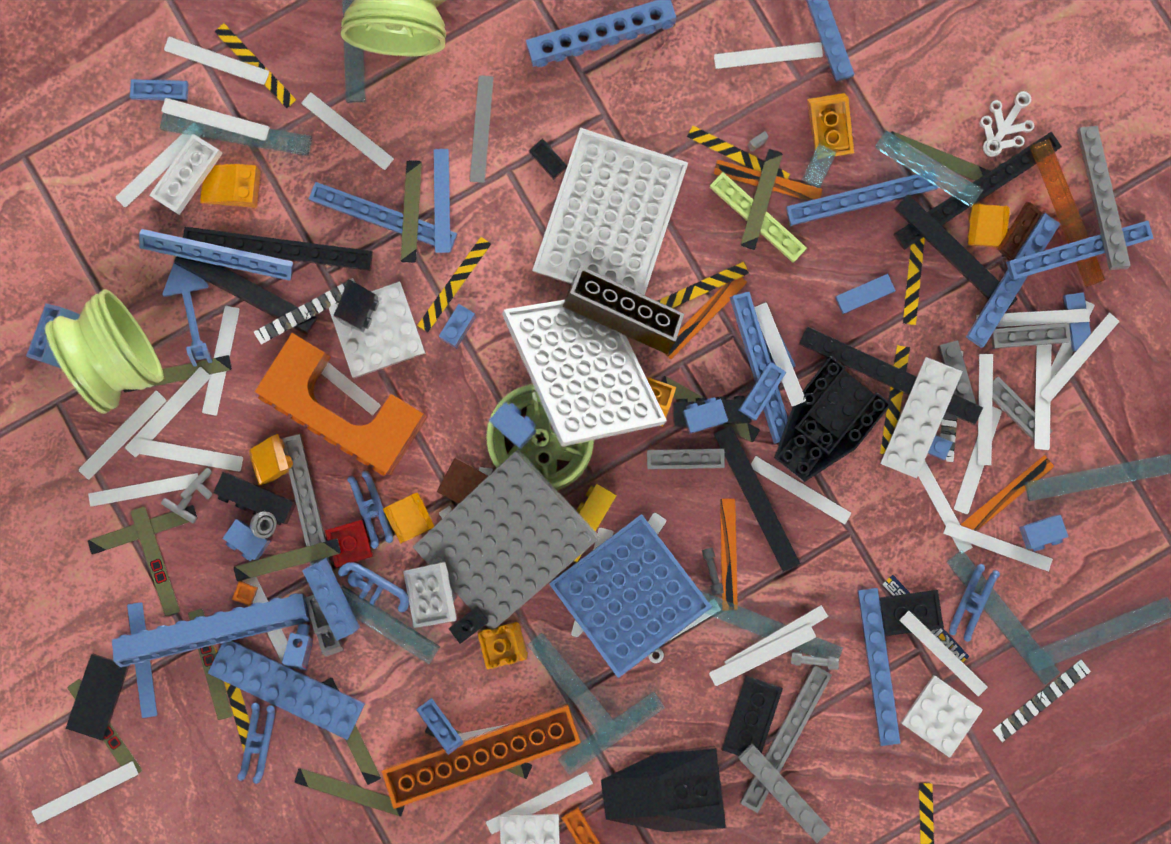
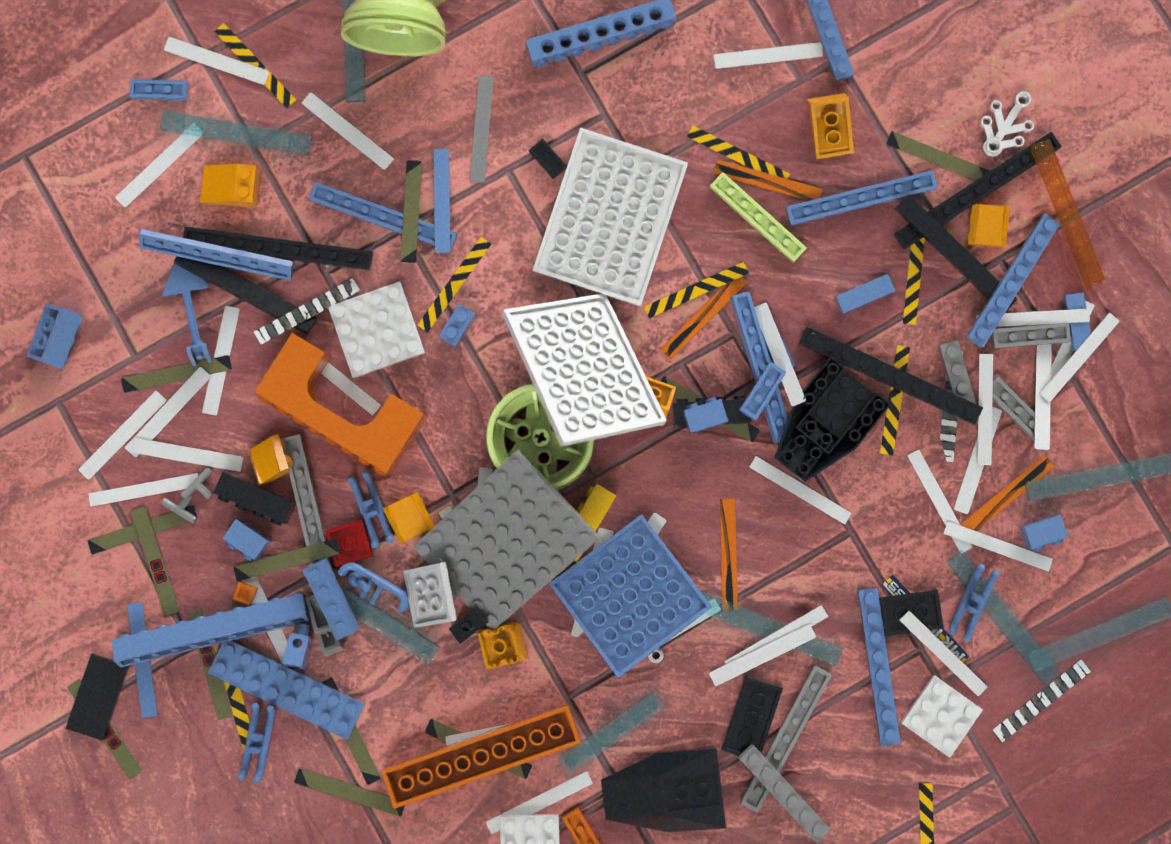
white sticker [32,762,138,824] -> none
yellowish green wheel [45,289,164,414] -> none
white plate [150,134,223,215] -> none
white sticker [161,98,269,141] -> none
light grey brick [250,512,277,539] -> none
black slope [333,279,379,332] -> none
medium blue tile [416,698,464,755] -> none
copper tile [437,458,488,504] -> none
medium blue brick [489,402,537,449] -> none
clear light blue plate [527,633,617,736] -> none
dark brown brick [562,266,684,354] -> none
light grey plate [647,449,725,469] -> none
dark grey bar [702,547,724,595] -> none
black tile [714,426,800,572] -> none
olive sticker [741,149,783,250] -> none
light grey tile [748,131,769,152] -> none
light grey bar [791,652,840,670] -> none
clear light blue slope [802,144,836,188] -> none
clear light blue plate [875,130,983,207] -> none
white plate [880,357,962,478] -> none
medium blue plate [928,435,953,460] -> none
copper tile [997,202,1042,260] -> none
medium blue plate [1006,221,1154,281] -> none
light grey plate [1077,126,1131,270] -> none

